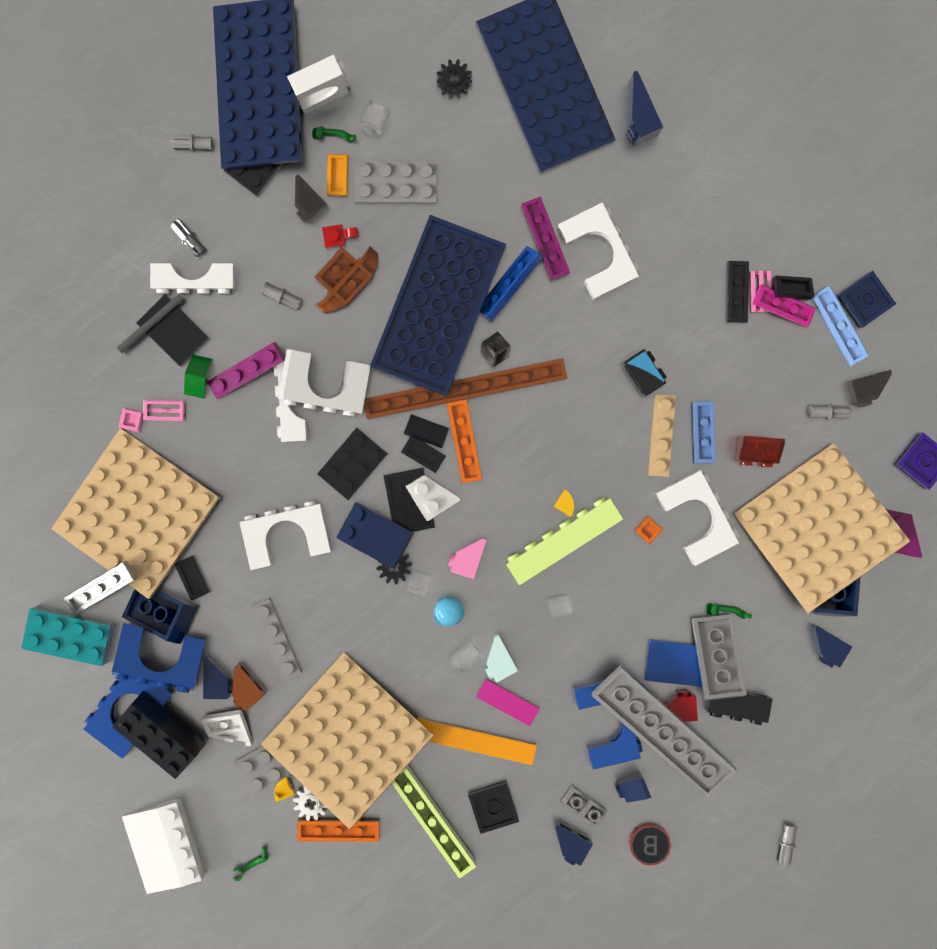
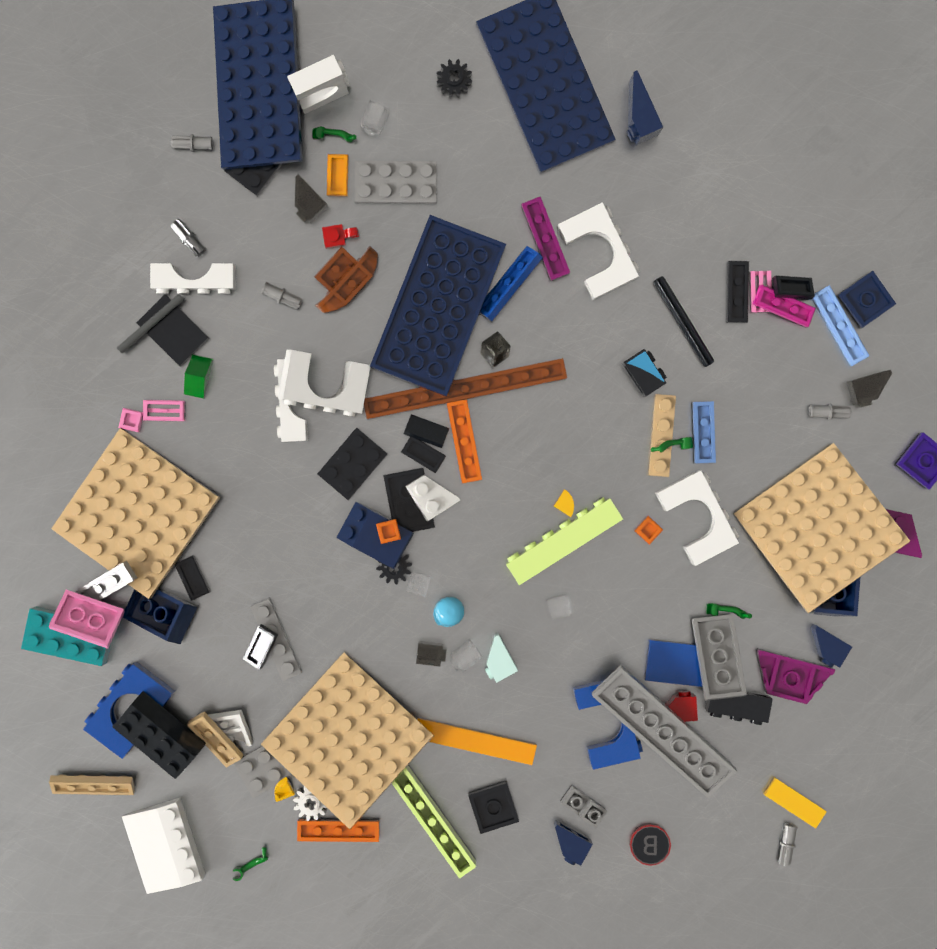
blue arch [112,623,205,693] -> none
dark blue slope [203,656,233,699] -> none
magenta plate [207,342,285,399] -> none
dark orange slope [232,662,267,712] -> none
white arch [240,501,332,570] -> none
bright pink slope [448,538,486,579] -> none
dark pink tile [476,679,540,726] -> none
dark blue slope [615,771,652,803] -> none
clear red slope [735,436,785,467] -> none
none -> bright pink plate [49,590,125,648]
none -> tan plate [49,774,135,795]
none -> tan plate [187,711,243,767]
none -> tile [243,624,278,670]
none -> orange tile [376,519,401,544]
none -> clear smoke brick [416,641,447,667]
none -> green piece [651,437,693,453]
none -> black axle [654,276,714,367]
none -> magenta wing [757,649,835,704]
none -> yellow tile [764,777,827,828]

